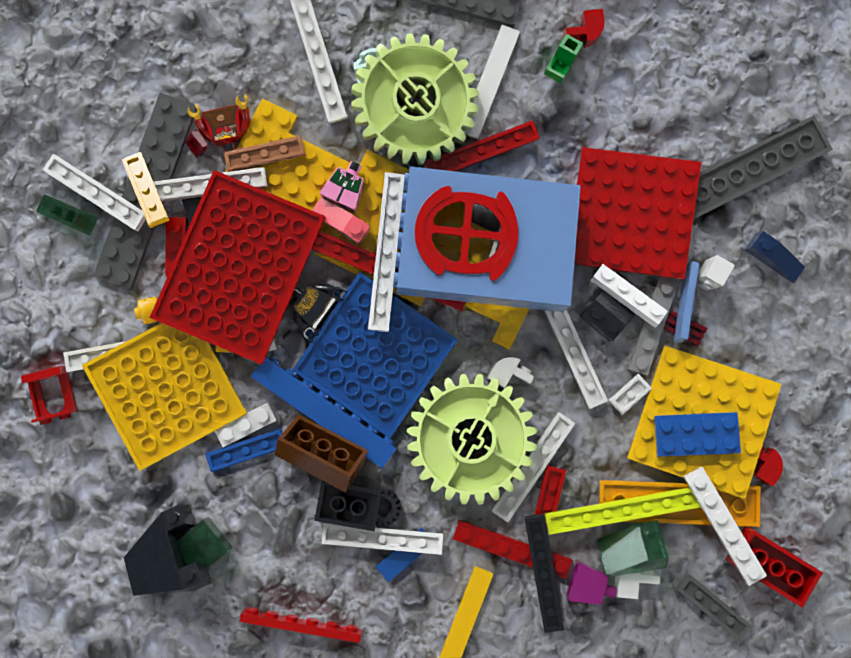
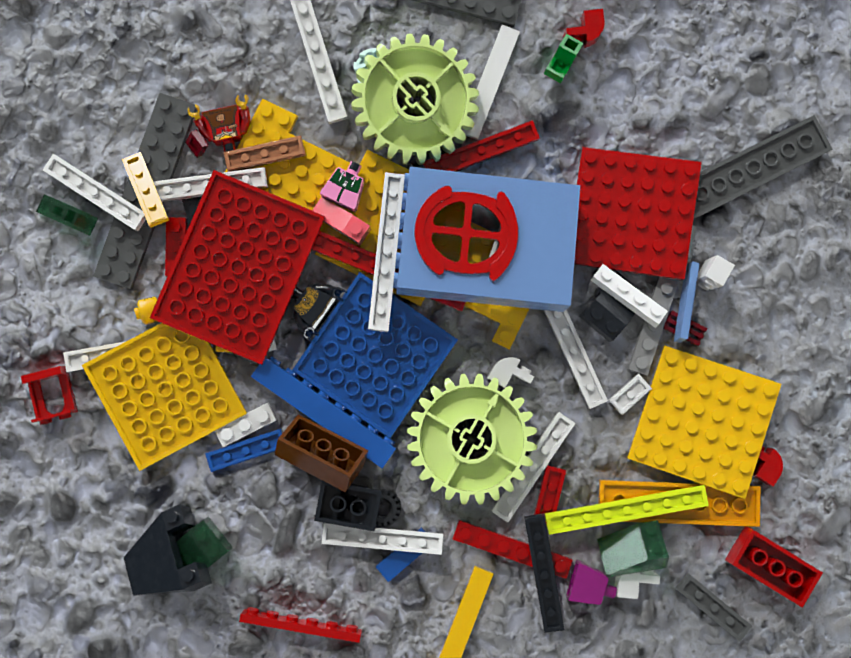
blue plate [654,412,741,456] -> none
white plate [683,467,767,586] -> none
dark blue slope [745,231,805,283] -> none

